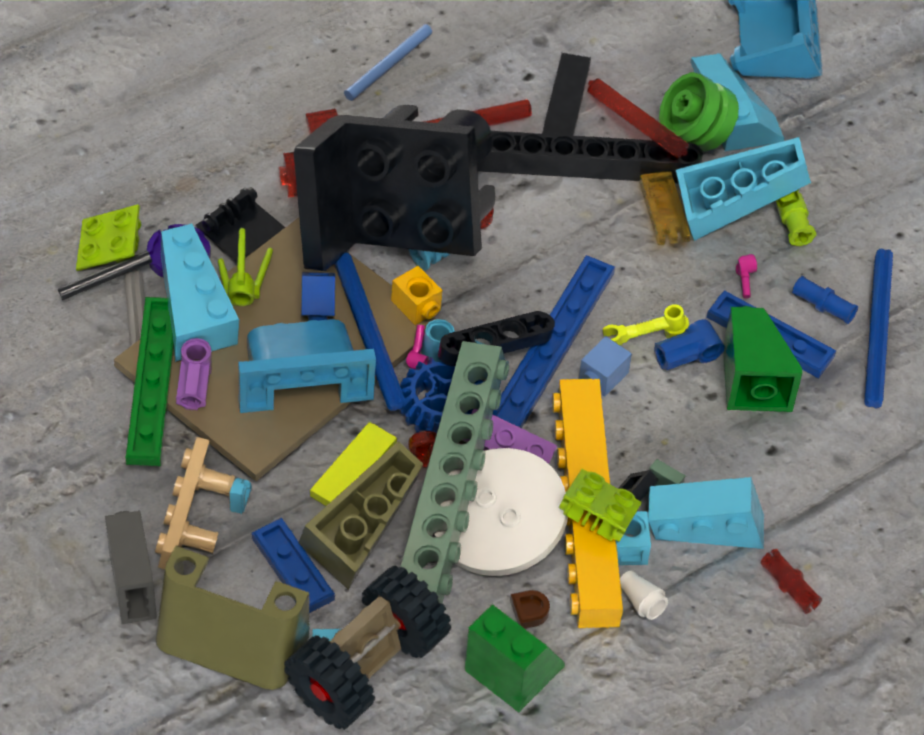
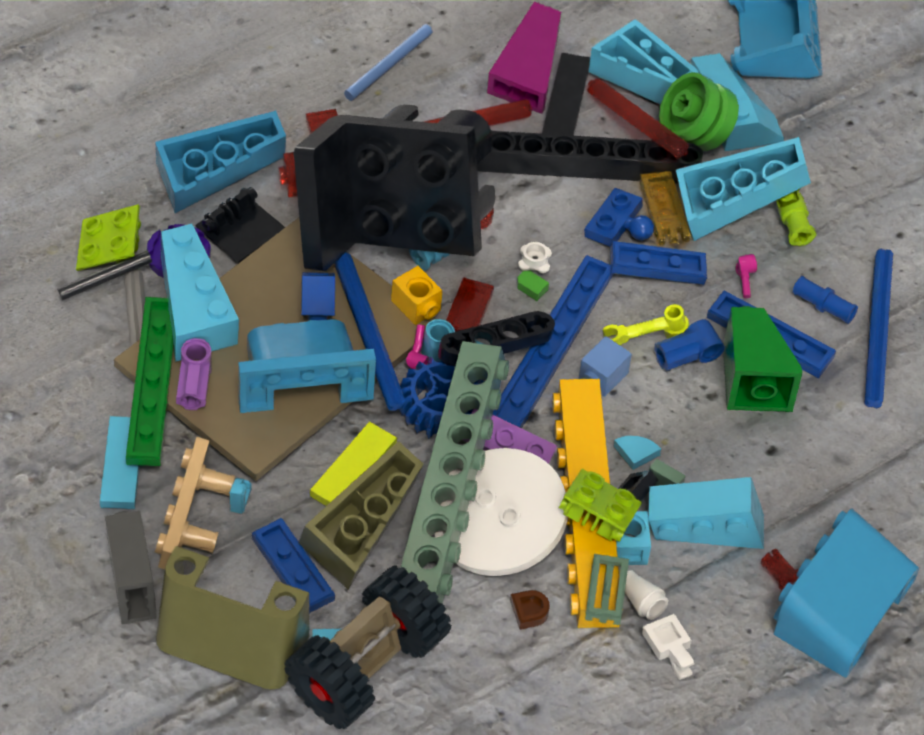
lime plant [218,228,273,306] -> none
clear red tile [408,431,437,468] -> none
green slope [465,604,565,713] -> none
none -> medium azure tile [100,416,140,509]
none -> dark azure wedge [155,111,286,213]
none -> clear red tile [446,277,494,332]
none -> magenta slope [487,1,561,114]
none -> bright green piece [517,271,549,301]
none -> white plate [518,242,552,273]
none -> blue plate [585,188,654,247]
none -> sand green tile [585,554,629,625]
none -> medium azure wedge [589,19,699,104]
none -> blue tile [610,241,707,285]
none -> medium azure tile [614,436,661,470]
none -> white plate [642,614,694,680]
none -> dark azure windscreen [773,508,919,678]

